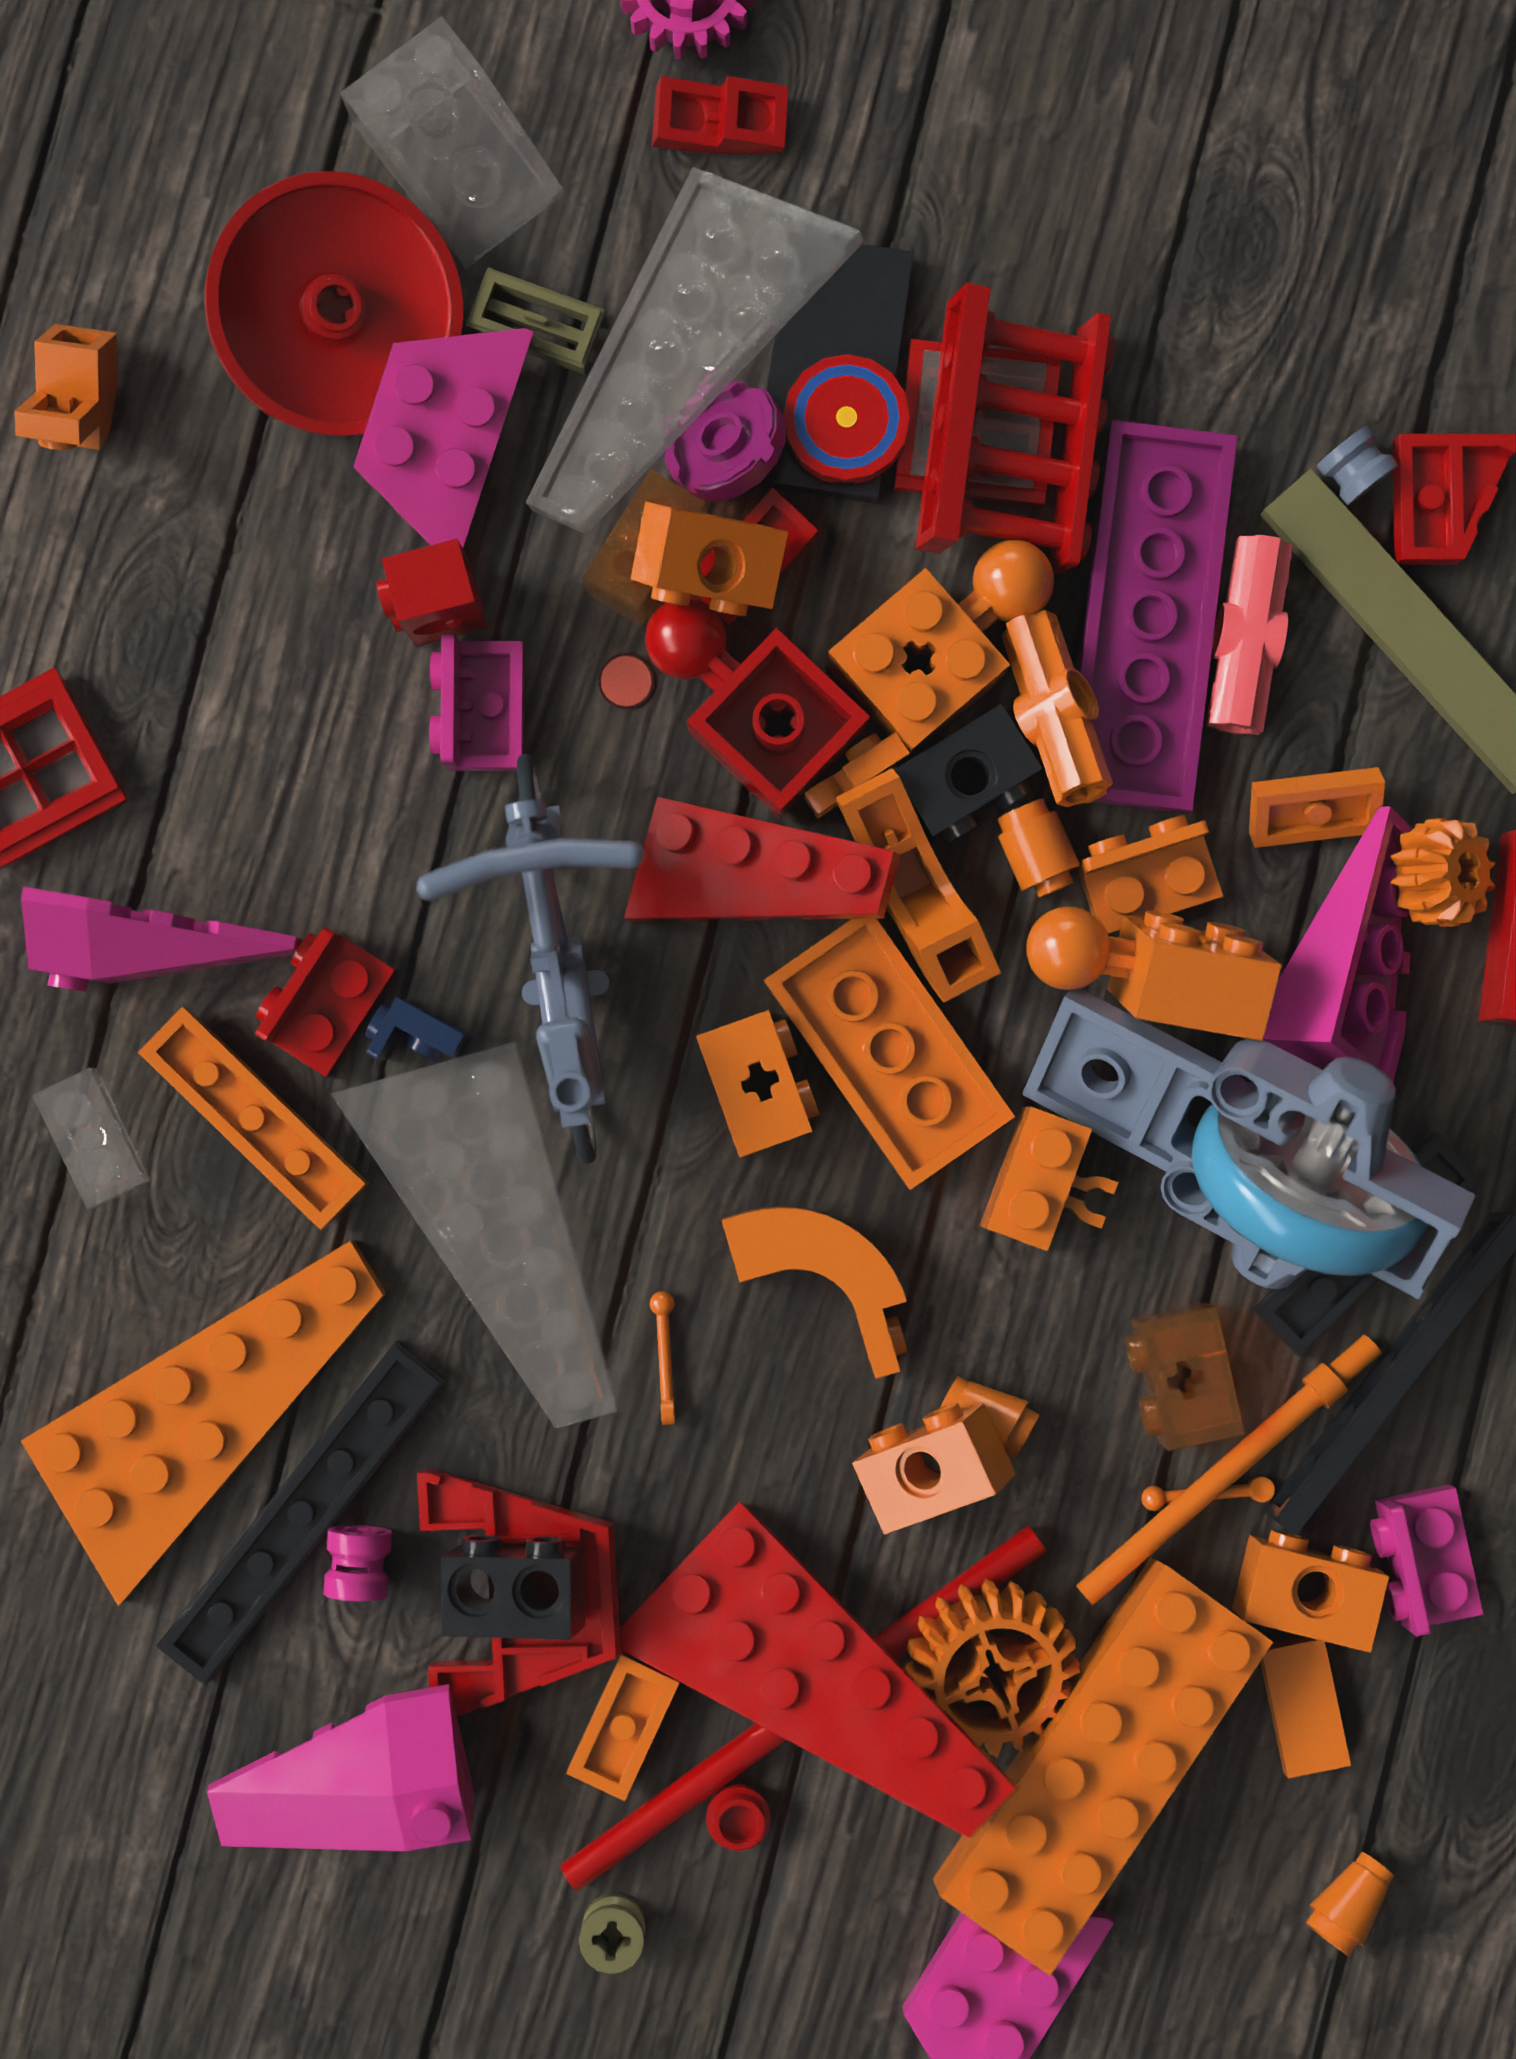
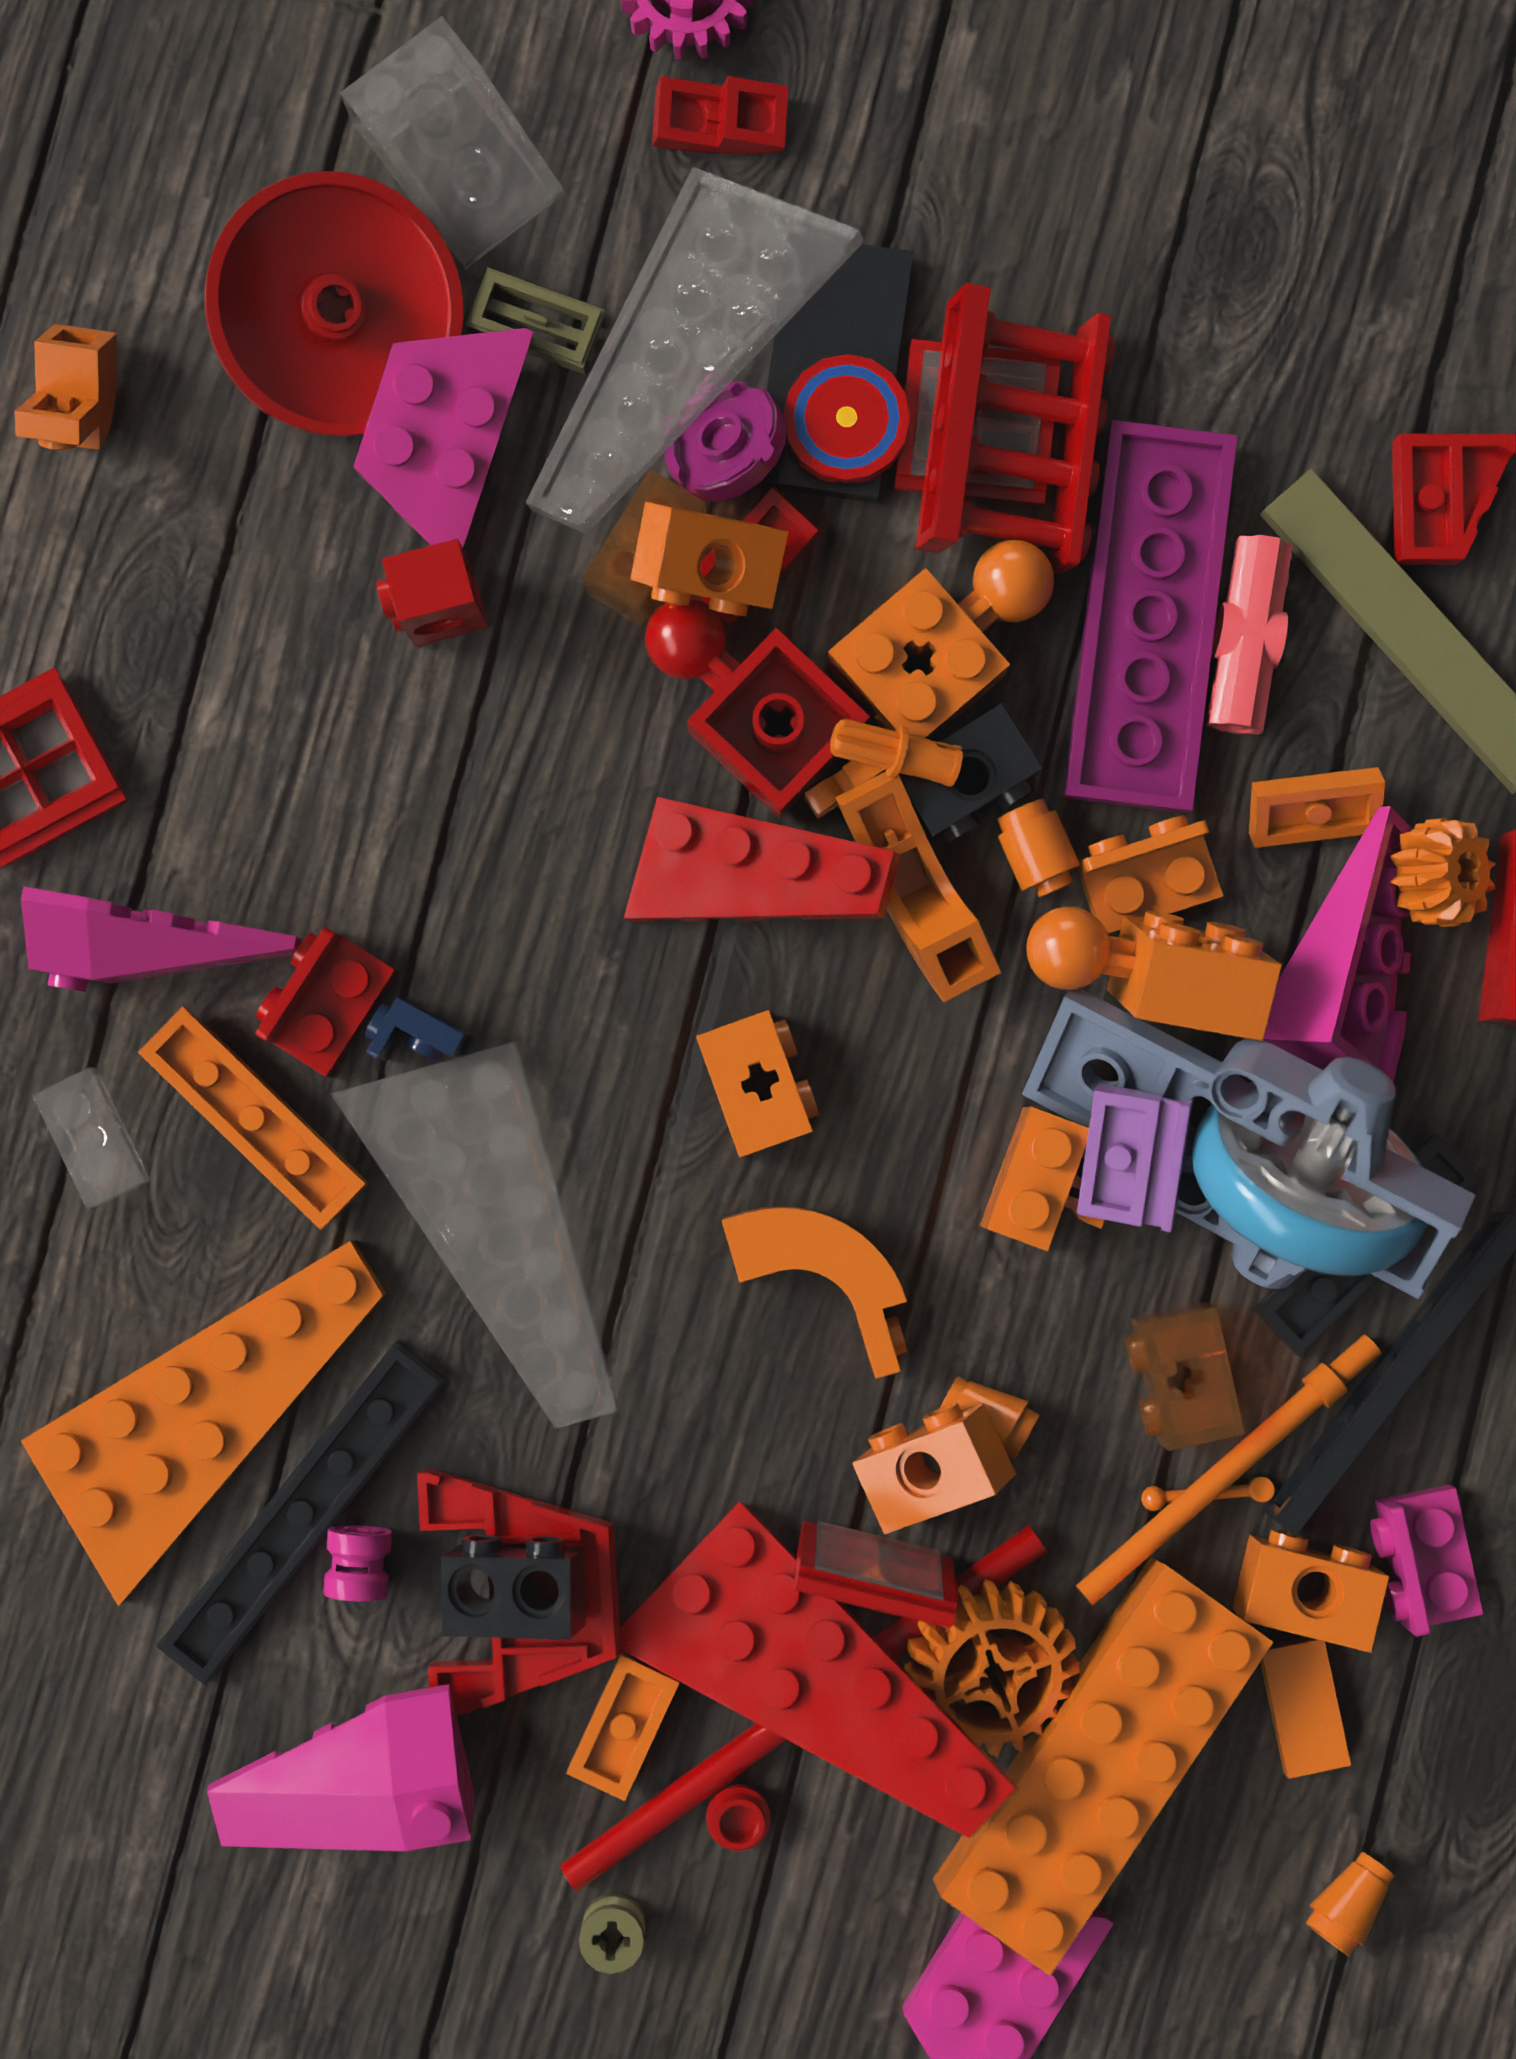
sand blue piece [416,754,645,1164] -> none
dark pink bracket [429,634,525,771] -> none
clear red sticker [598,653,654,709] -> none
orange hinge [649,1291,675,1425] -> none
orange plate [764,918,1015,1190] -> none
orange piece [1001,610,1113,807] -> none
sand blue wheel [1316,425,1399,506] -> none
none -> piece [794,1521,957,1629]
none -> orange axle [830,719,963,787]
none -> medium lavender plate [1077,1084,1193,1232]

